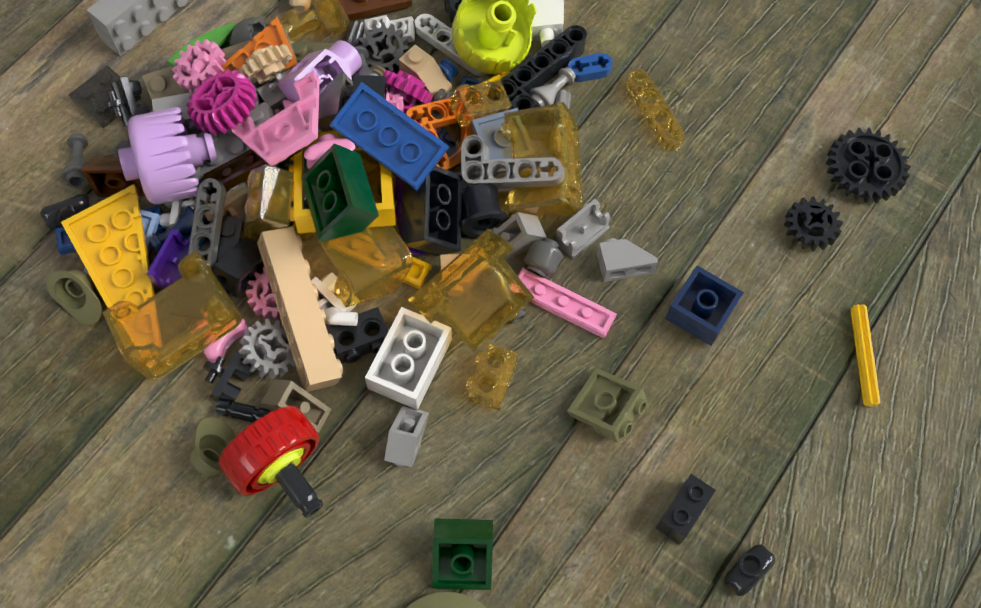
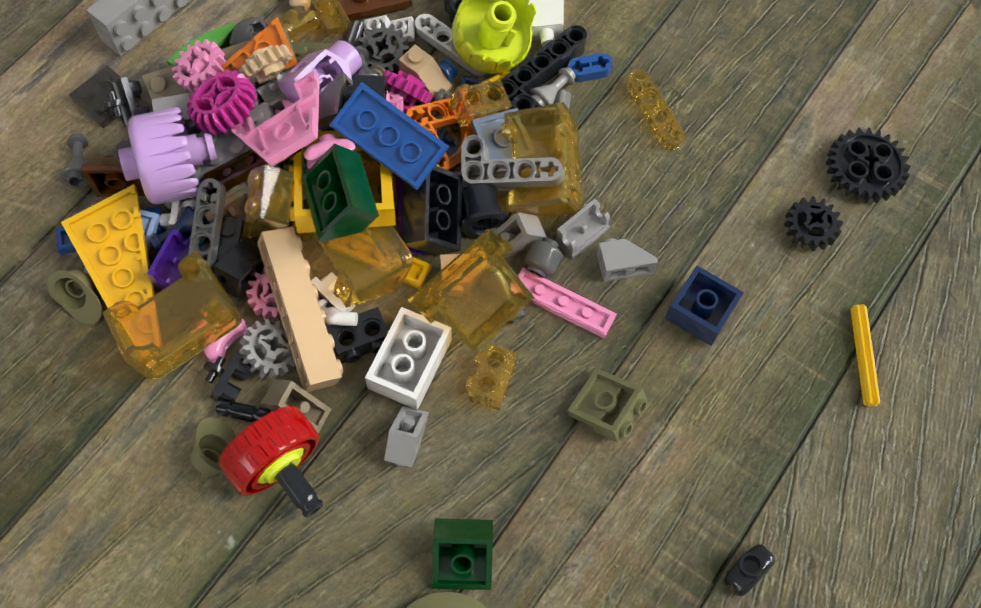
black piece [40,194,91,229] -> none
black brick [656,474,716,545] -> none

